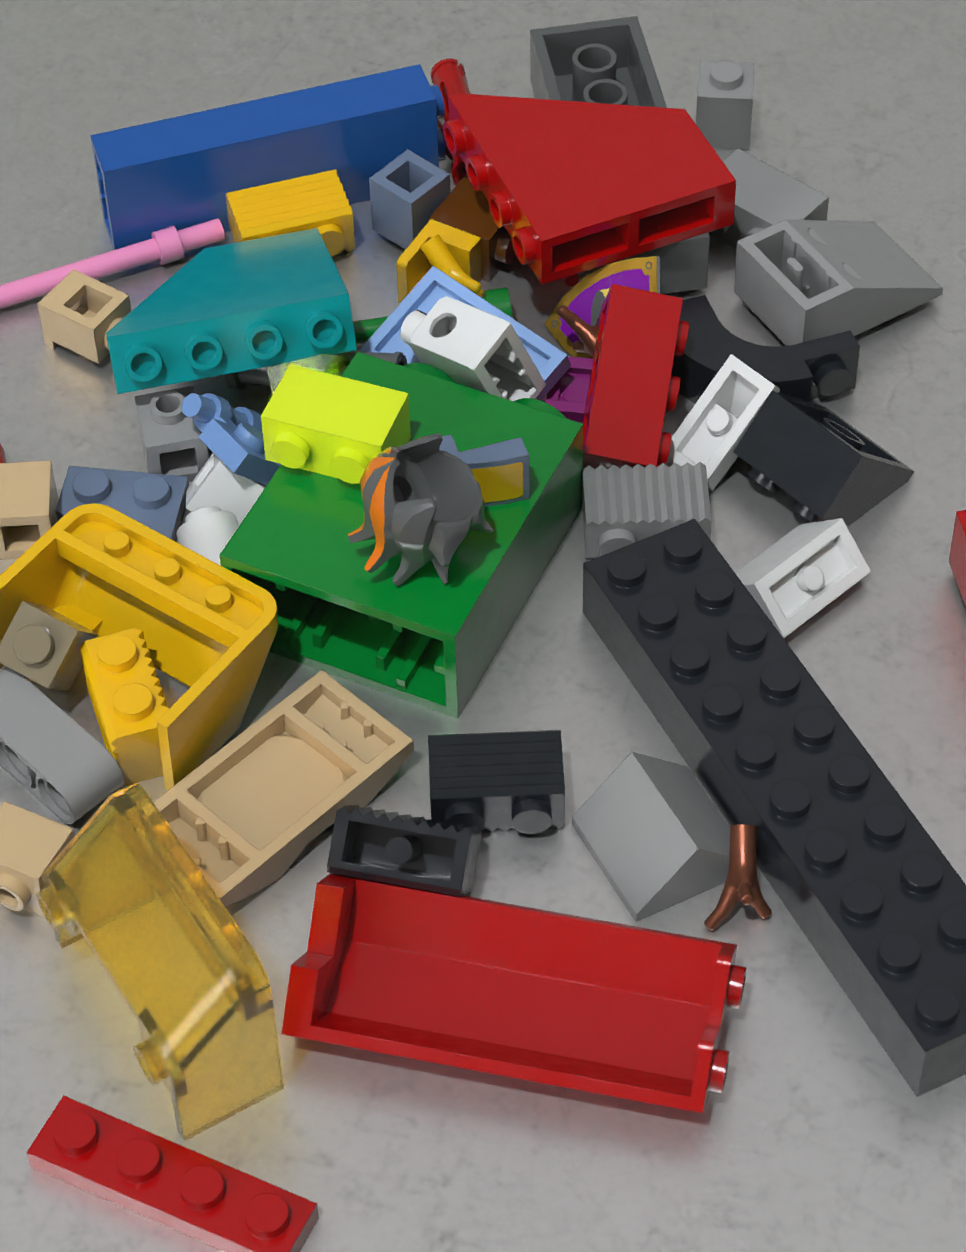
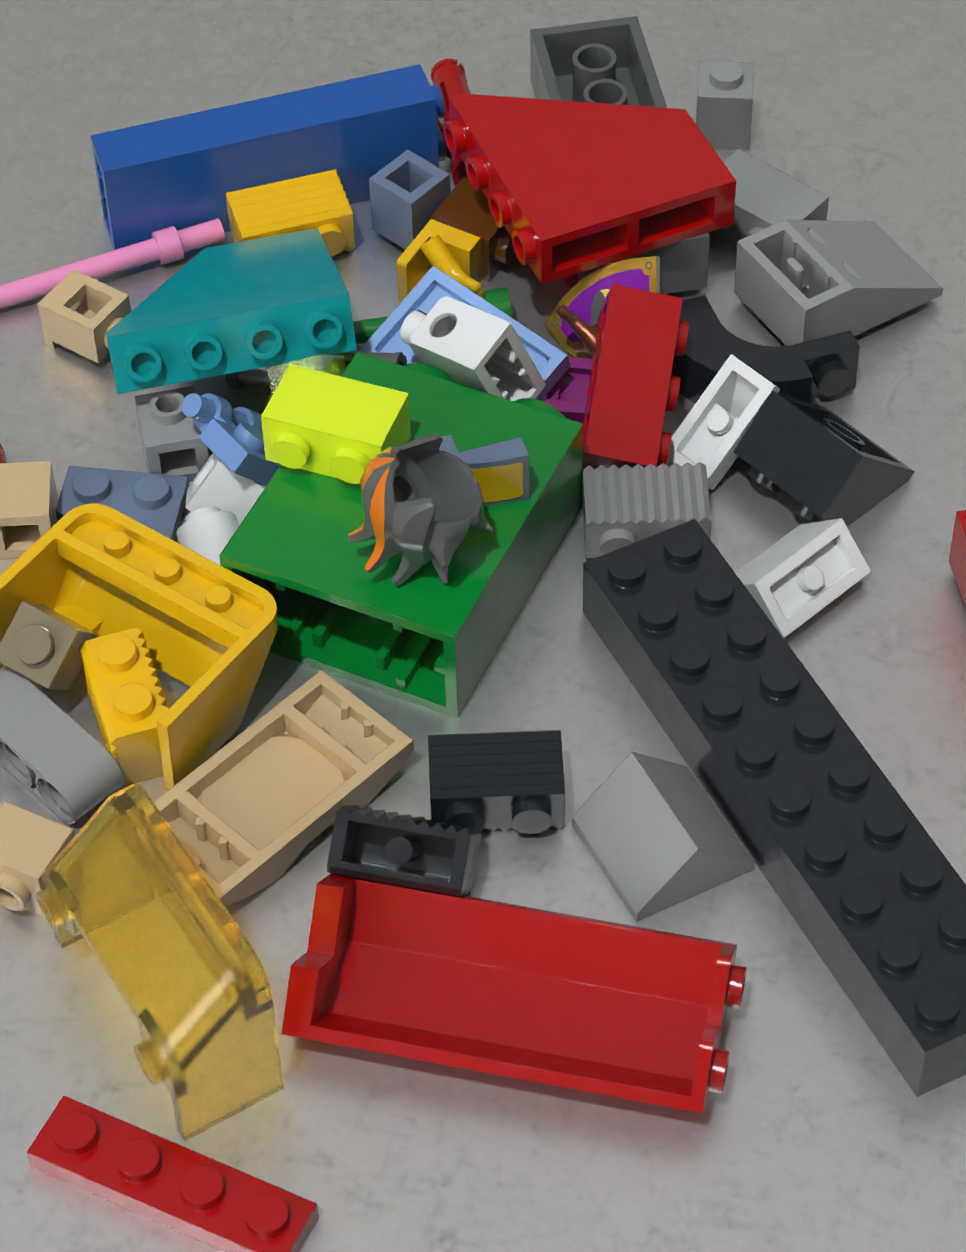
copper bar [704,824,772,931] -> none

